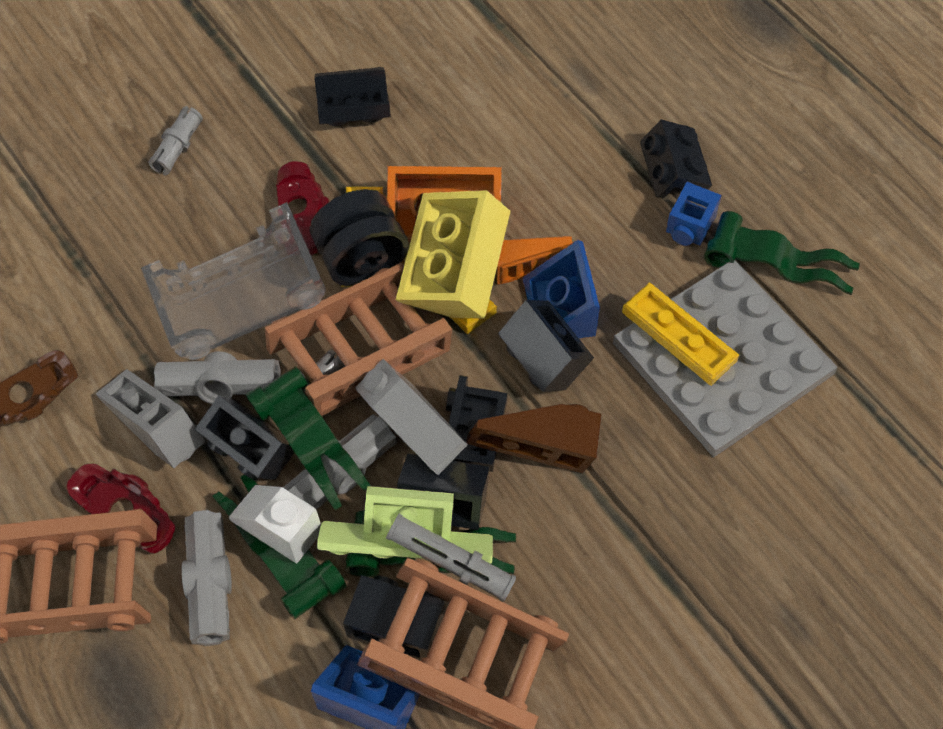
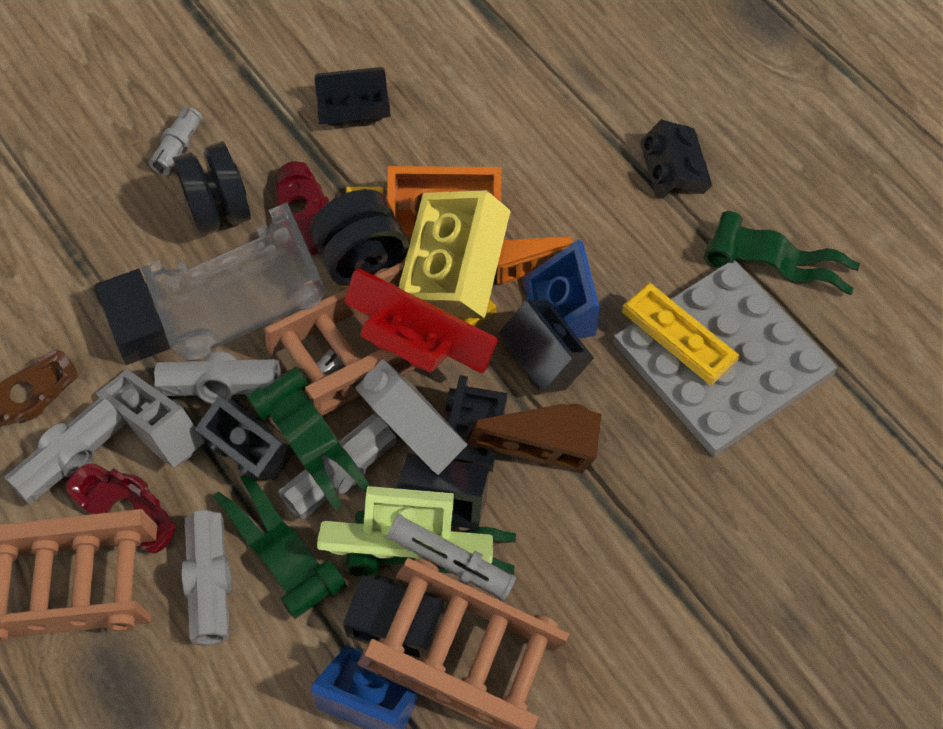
white slope [229,485,321,564] -> none
blue brick [666,182,722,246] -> none
none -> light grey piece [4,397,126,505]
none -> black brick [95,268,173,365]
none -> black wheel [172,141,251,236]
none -> red bracket [345,268,498,373]

